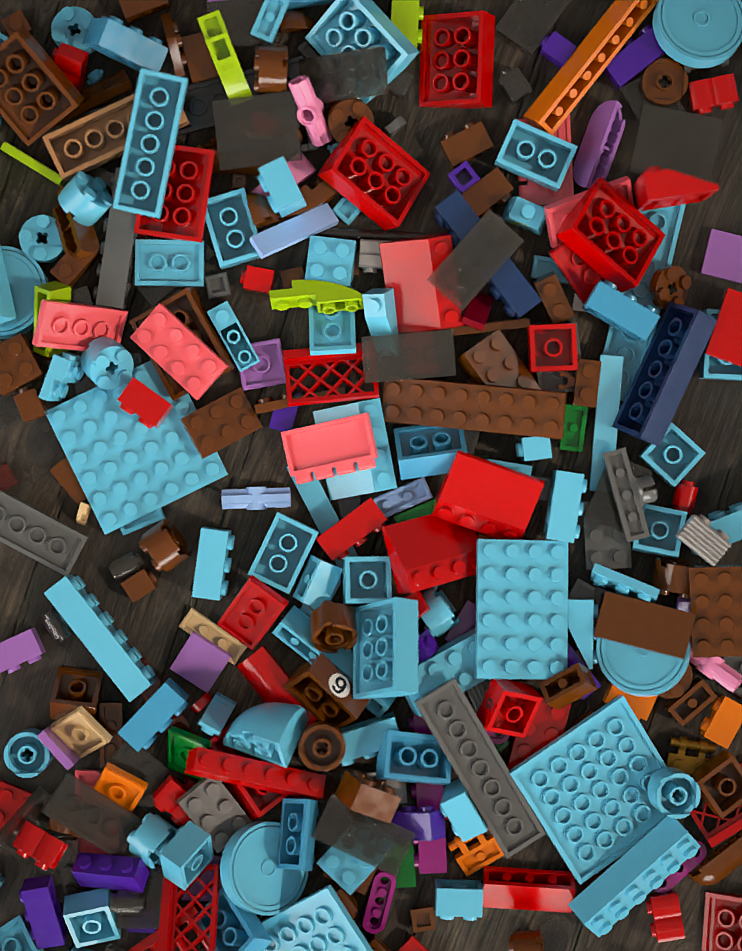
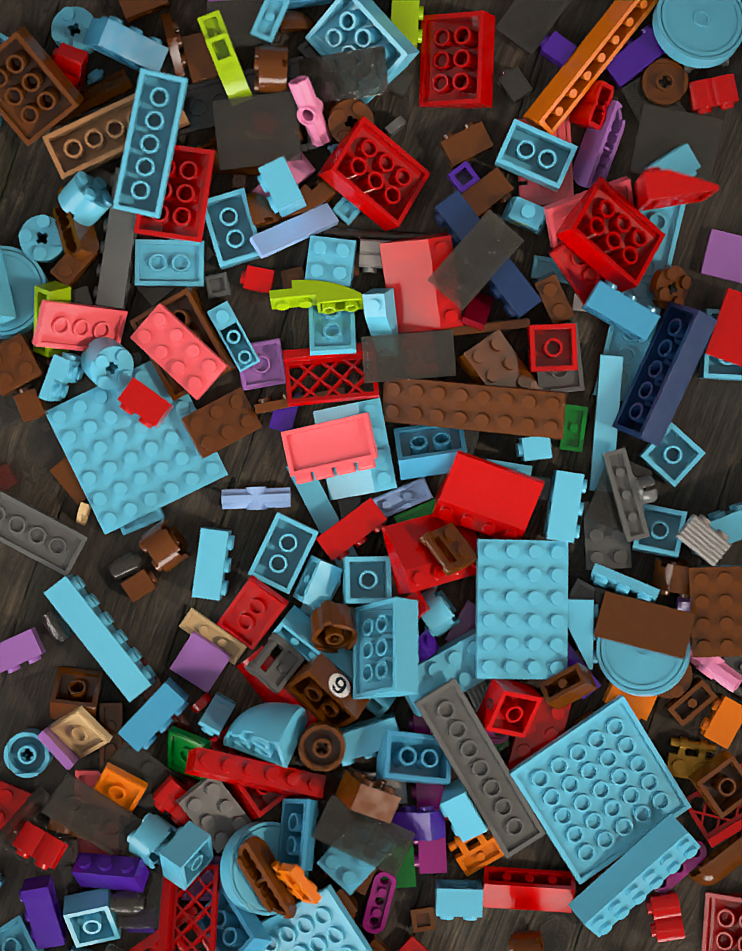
lime tile [0,142,65,187] -> none
reddish brown plate [1,9,33,36] -> none
reddish brown brick [557,359,602,408] -> none
medium azure brick [647,767,701,819] -> none
red brick [672,480,698,514] -> none
none -> reddish brown brick [237,836,297,919]
none -> dark grey plate [245,633,305,694]
none -> orange plate [271,860,322,905]
none -> reddish brown plate [419,522,478,576]
none -> red brick [569,80,614,130]
none -> medium azure slope [644,143,701,177]

